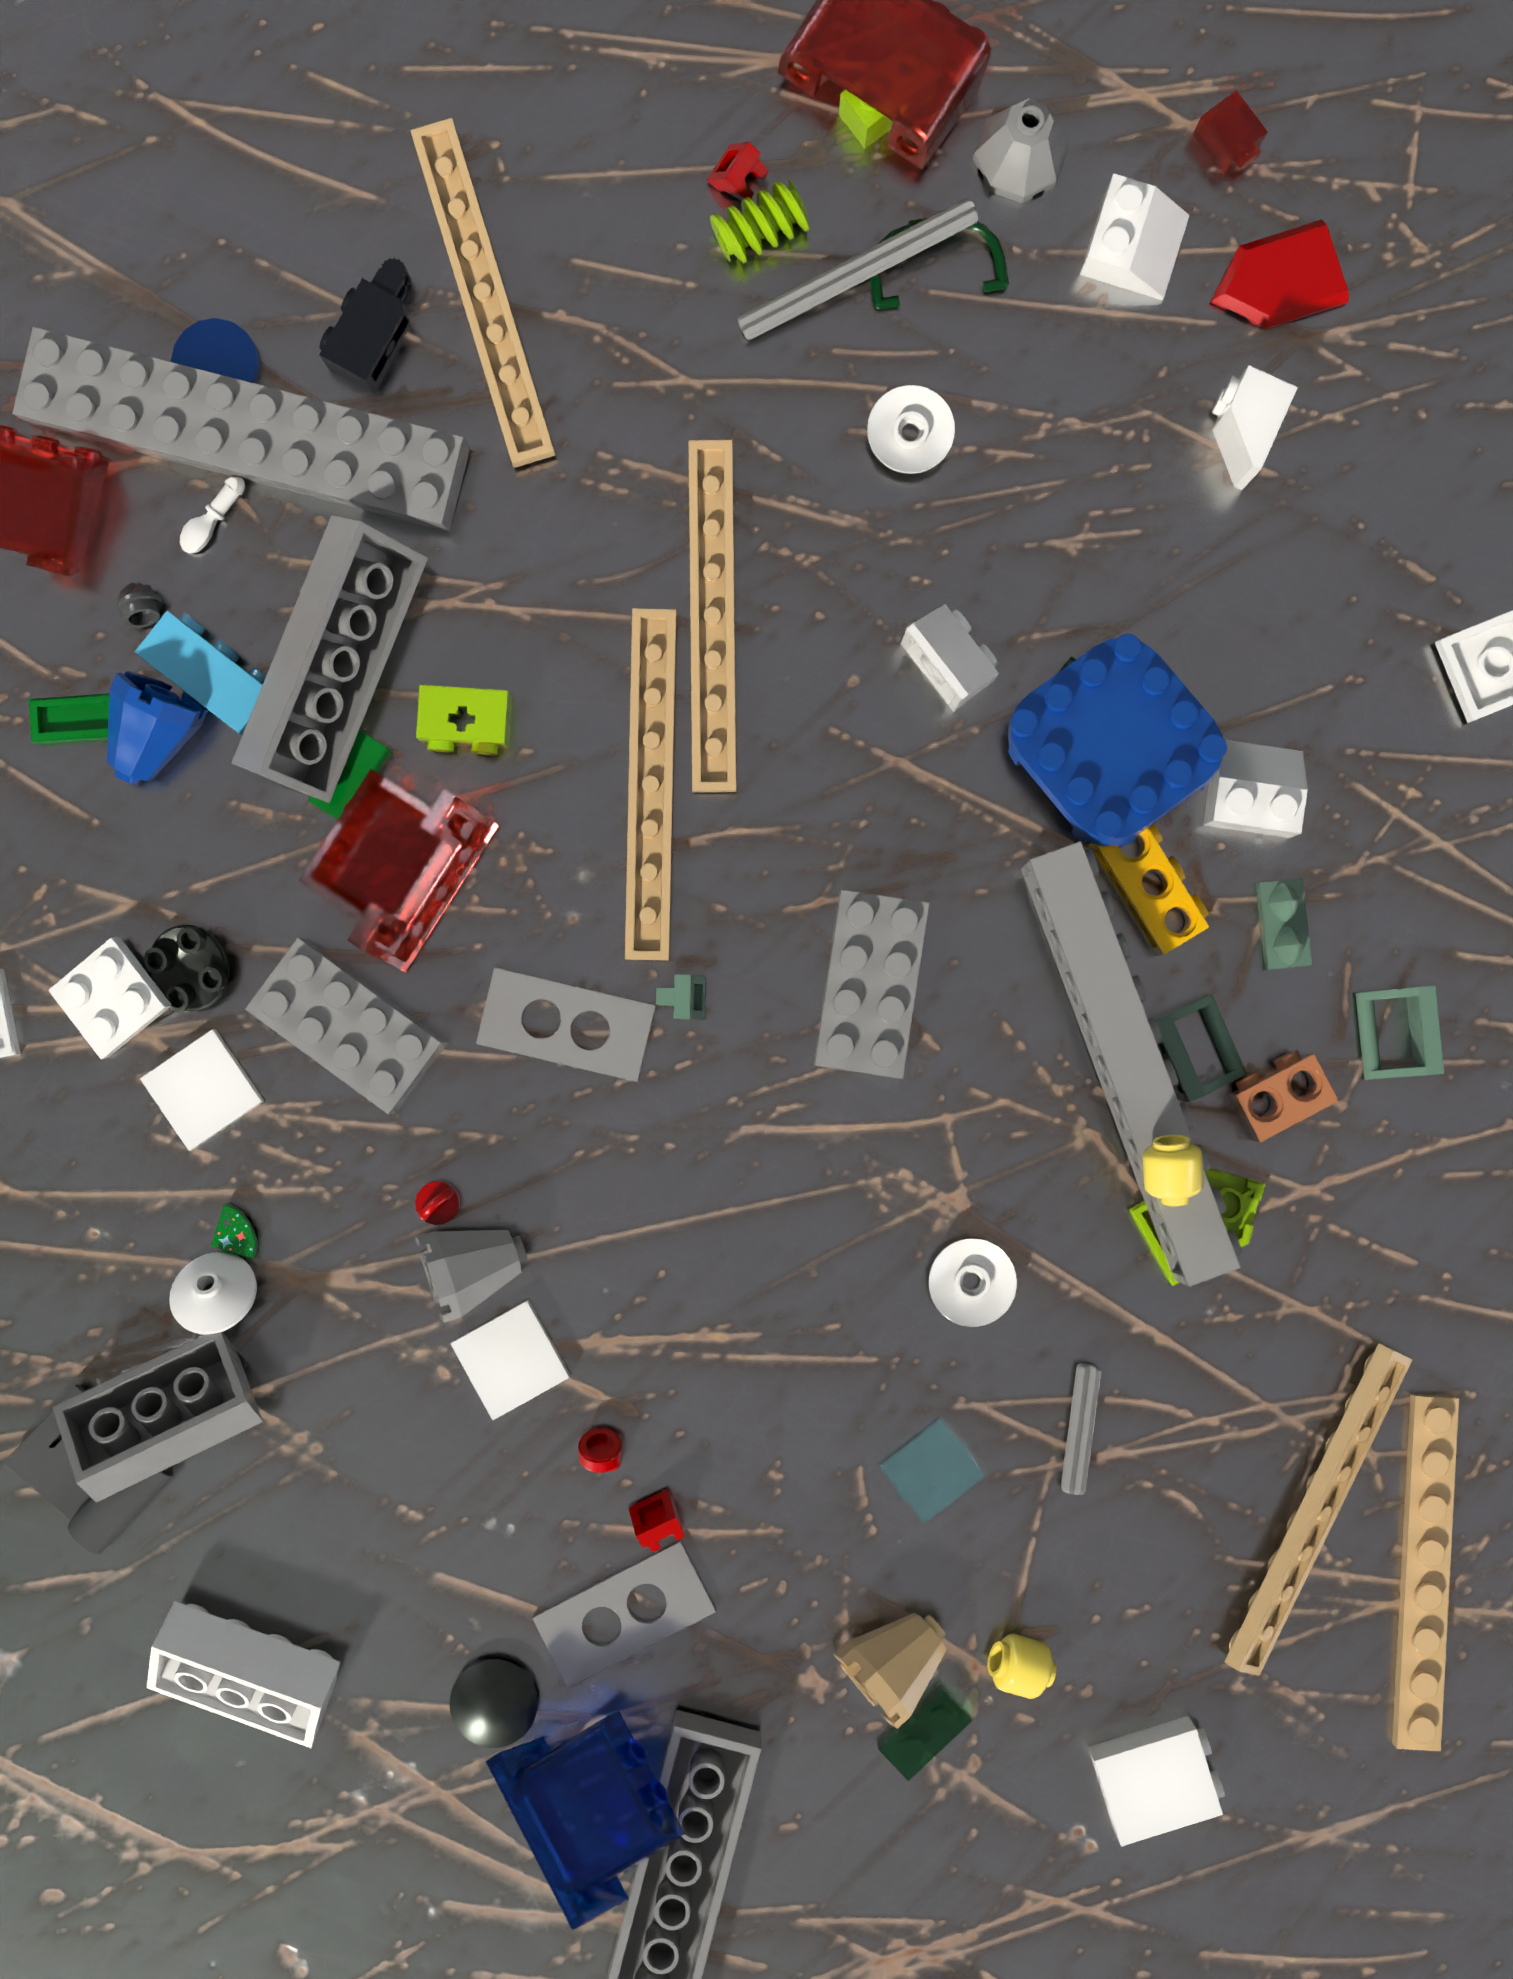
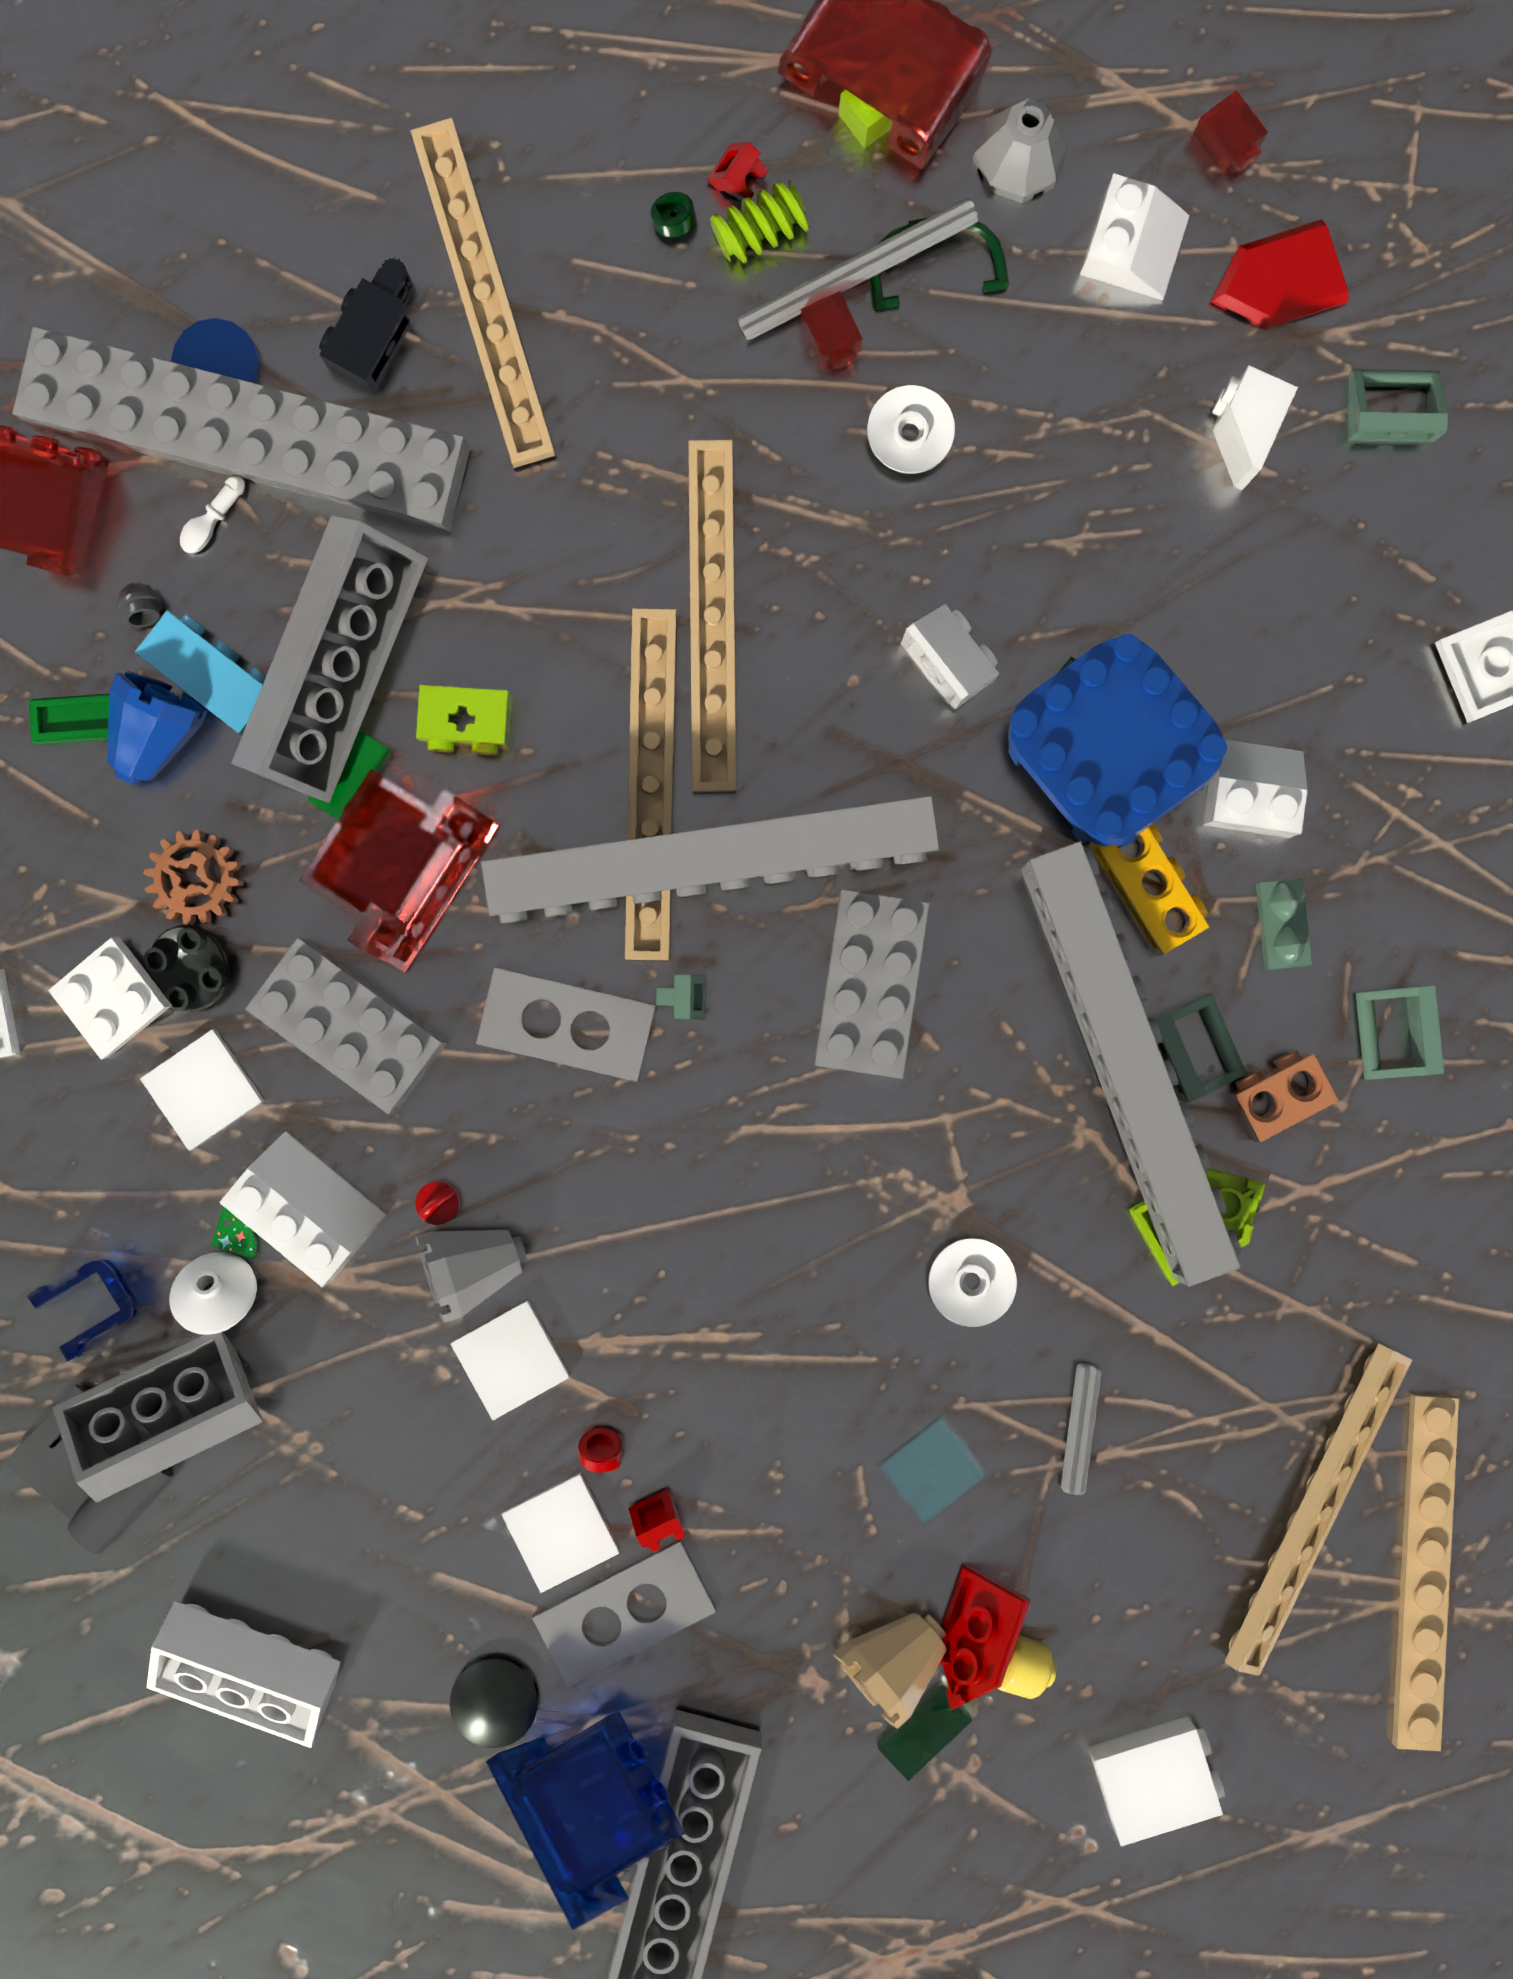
light yellow head [1142,1135,1204,1206] -> none
none -> clear blue piece [27,1259,140,1362]
none -> nougat gear [144,830,243,925]
none -> white slope [219,1131,387,1287]
none -> light grey brick [481,796,939,923]
none -> white tile [501,1472,620,1593]
none -> dark green tile [650,192,696,237]
none -> clear red brick [800,291,863,370]
none -> red tile [939,1565,1031,1709]
none -> sand green tile [1348,369,1448,442]

